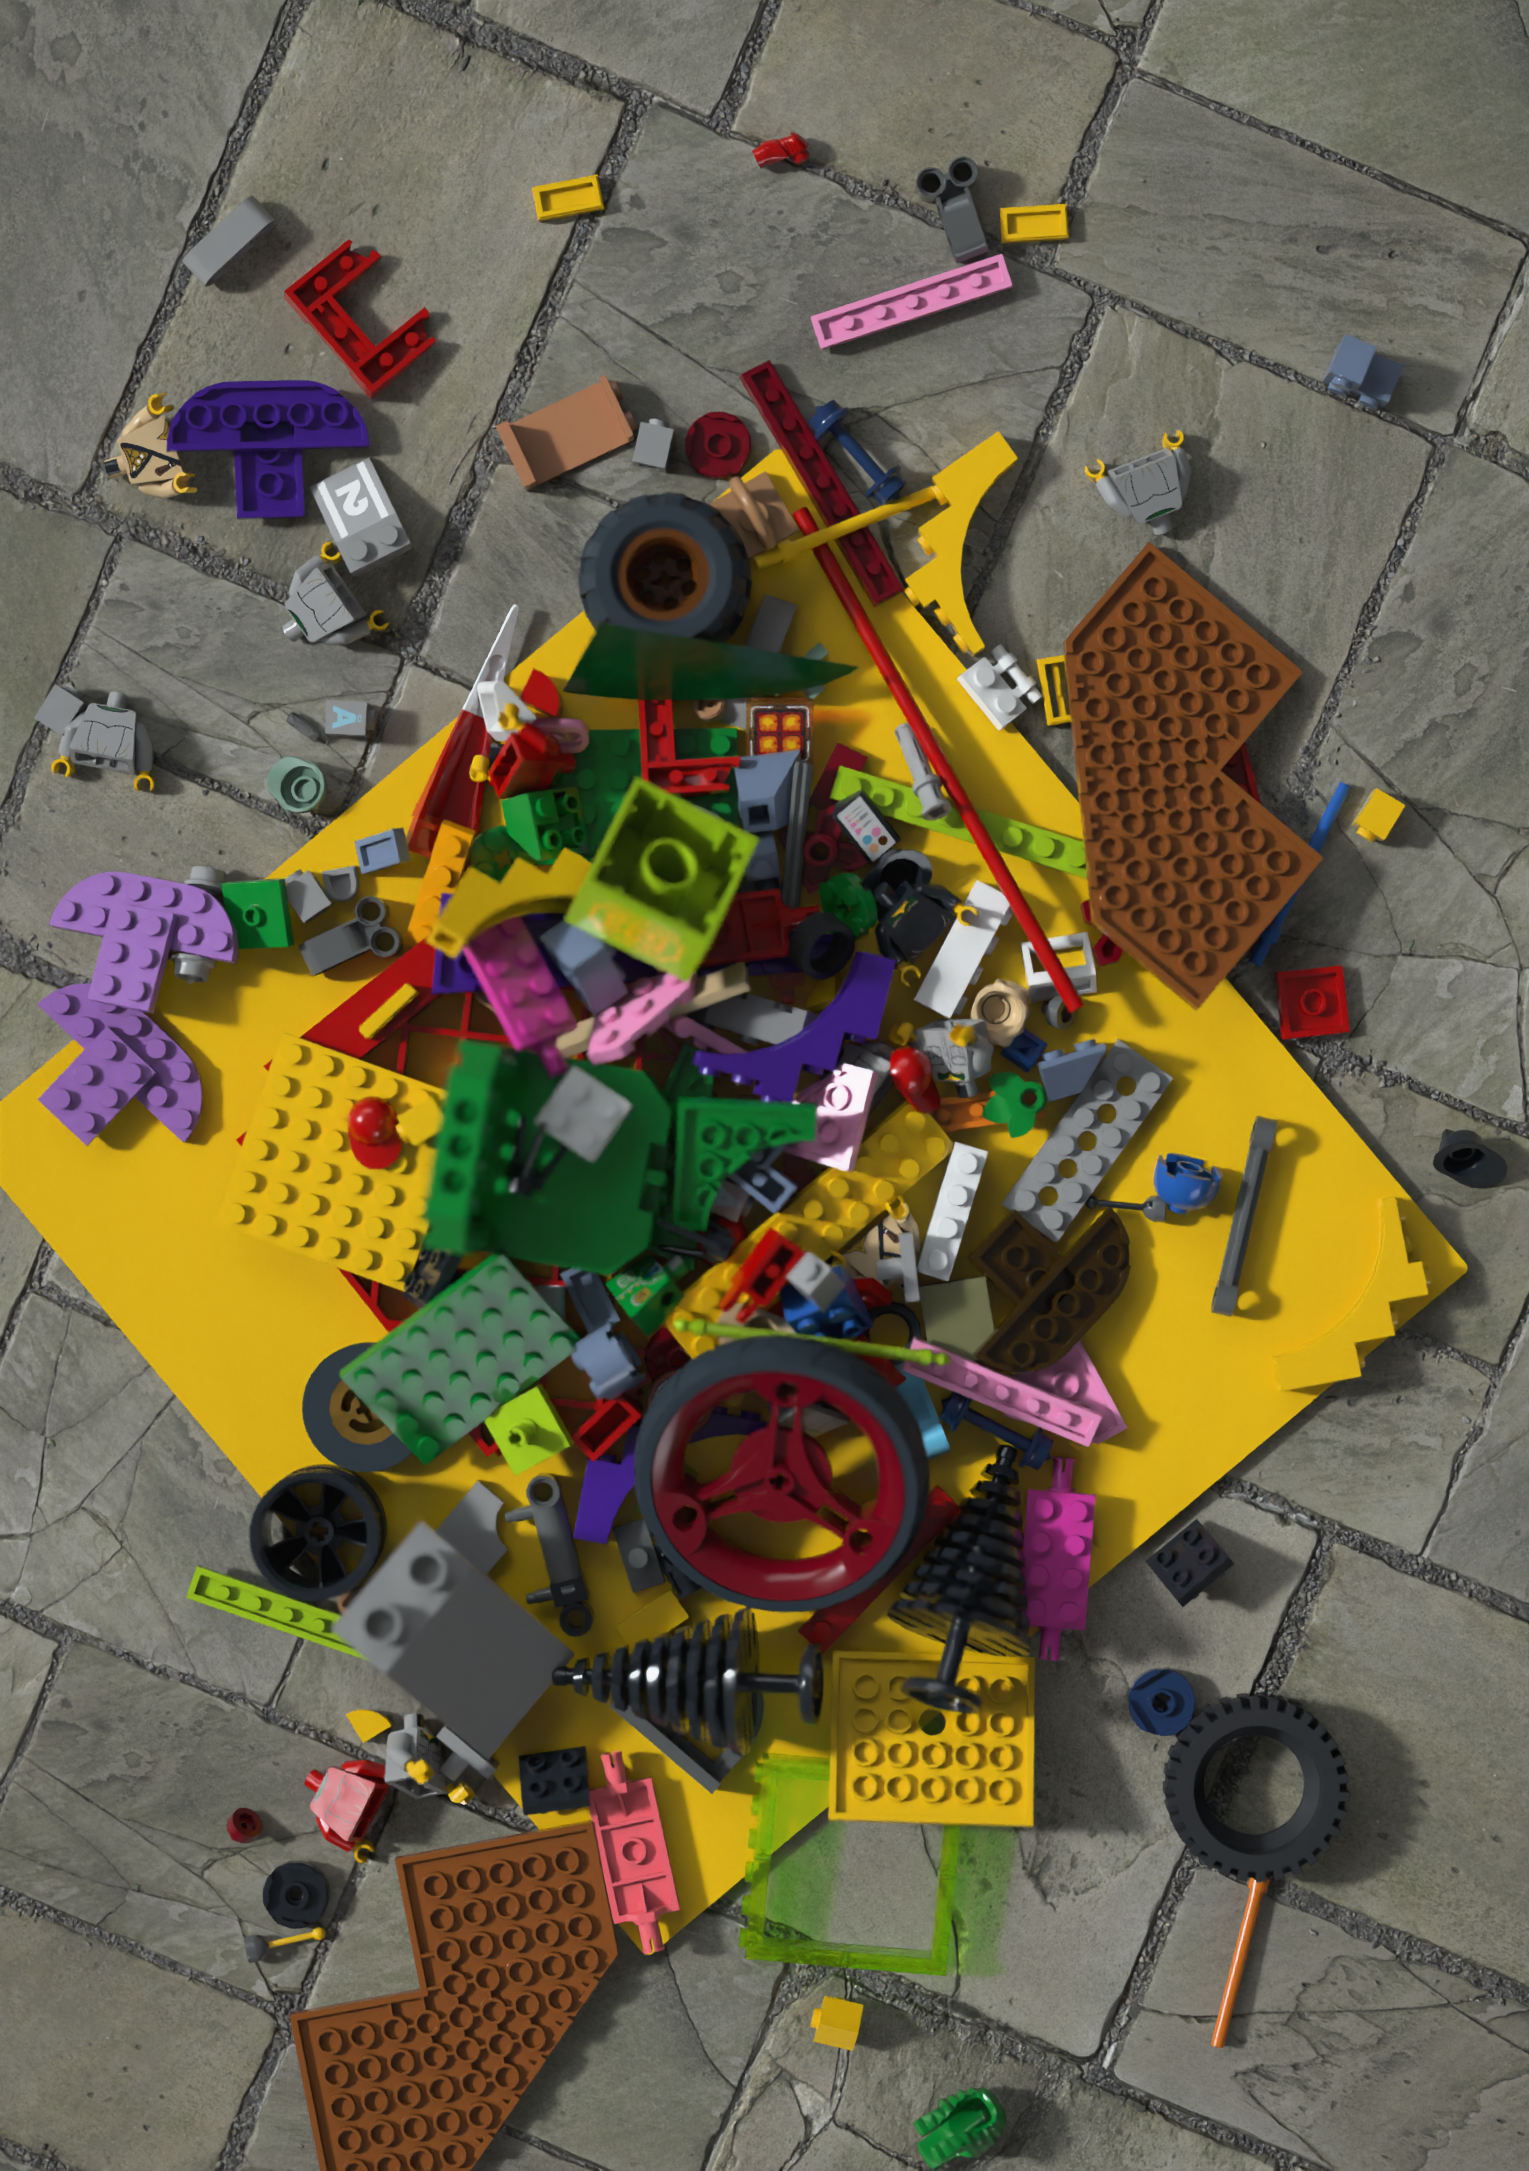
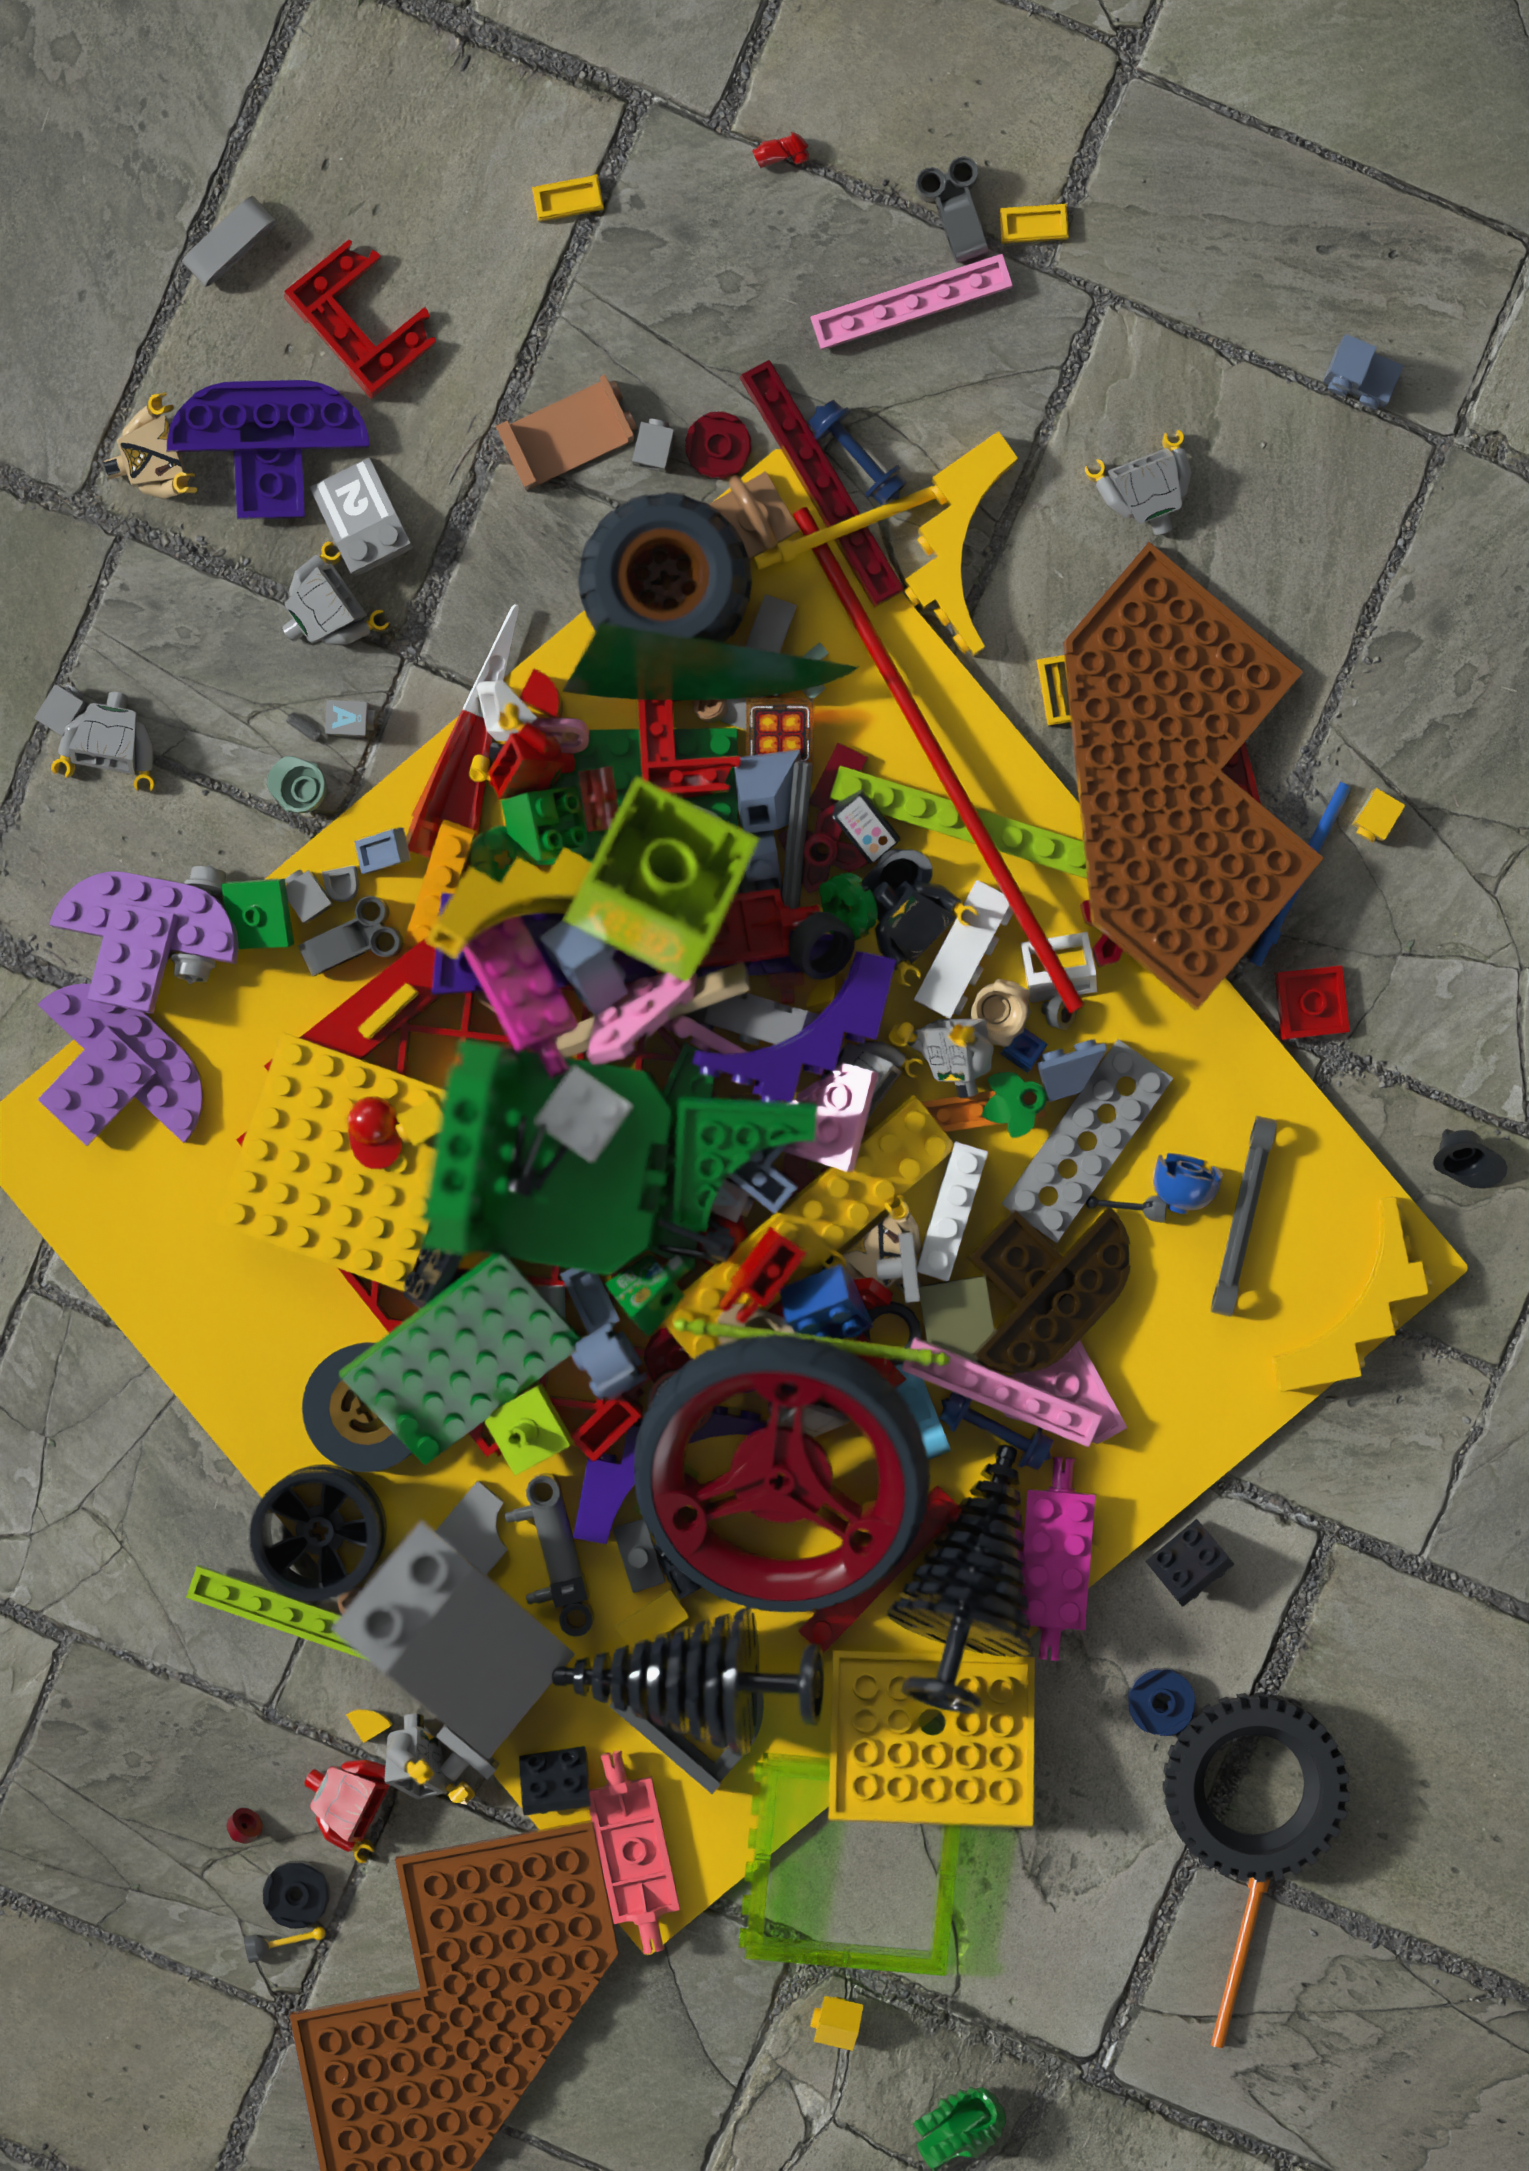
light grey brick [786,1252,846,1312] -> none
red cap [890,1047,941,1114] -> none
light grey pin [894,723,952,821] -> none
white plate [957,644,1043,731] -> none
none -> clear red hips [578,766,619,832]

